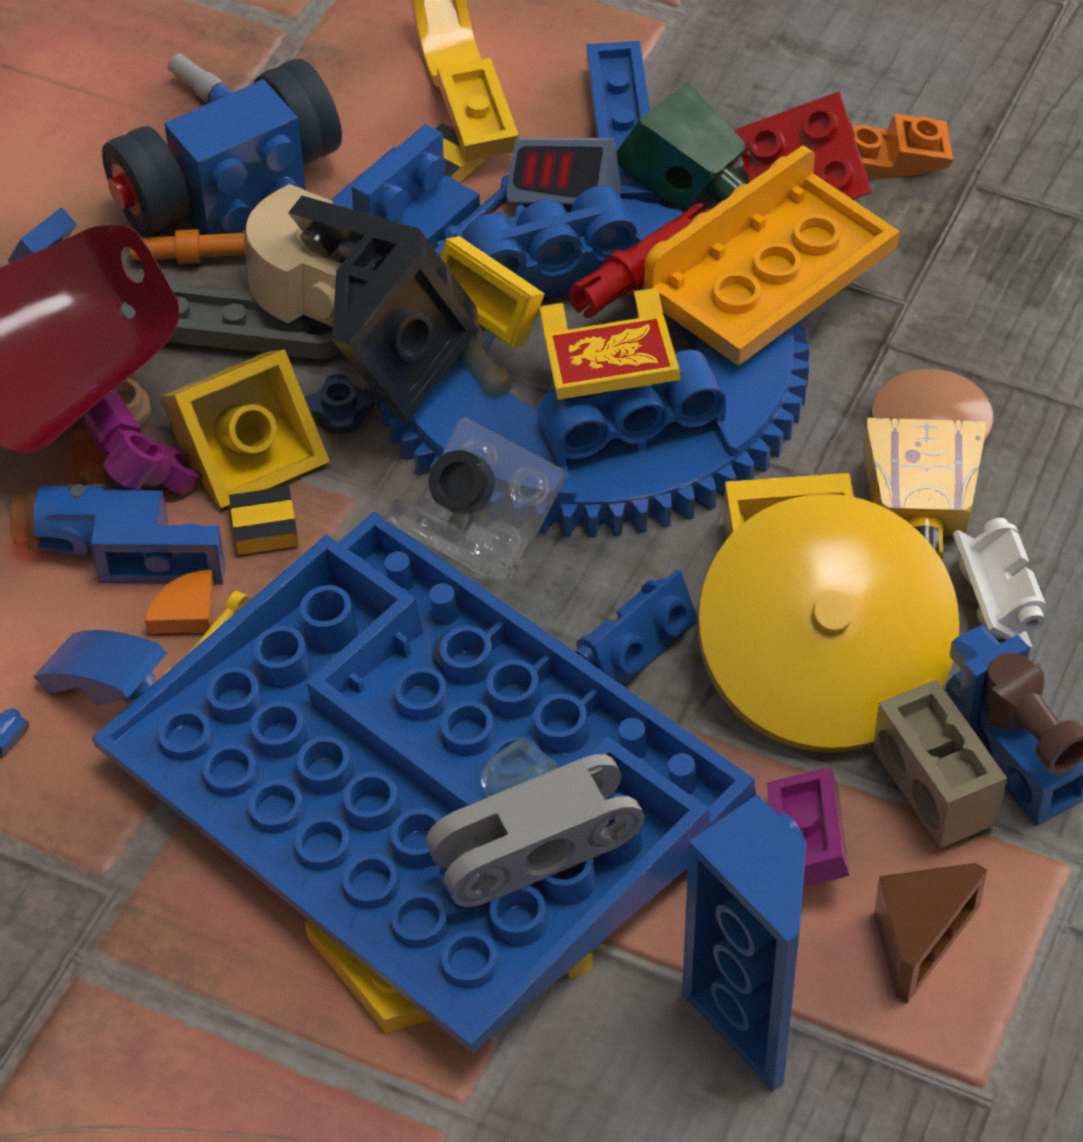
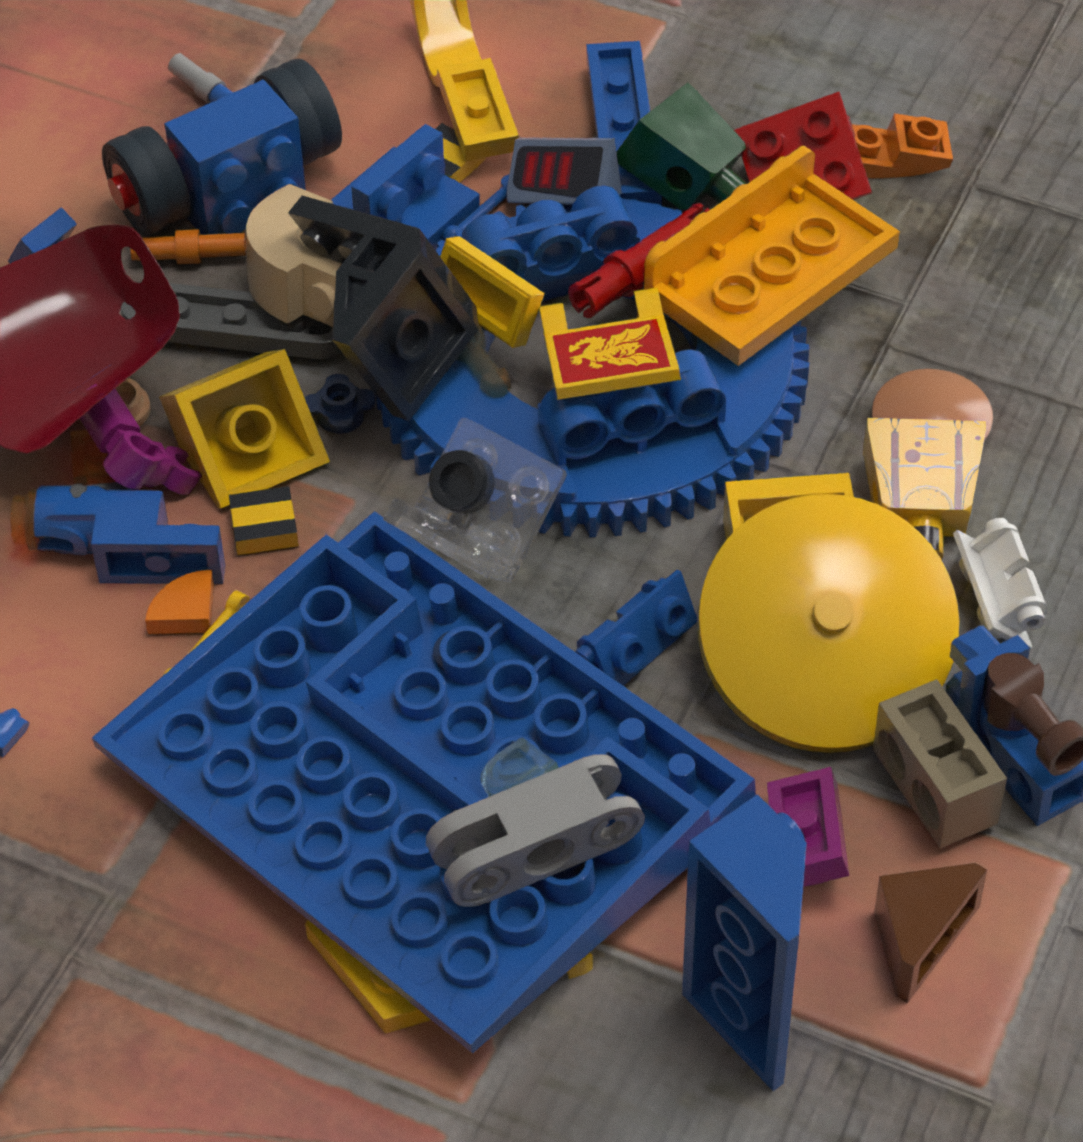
blue slope [33,630,167,706] -> none

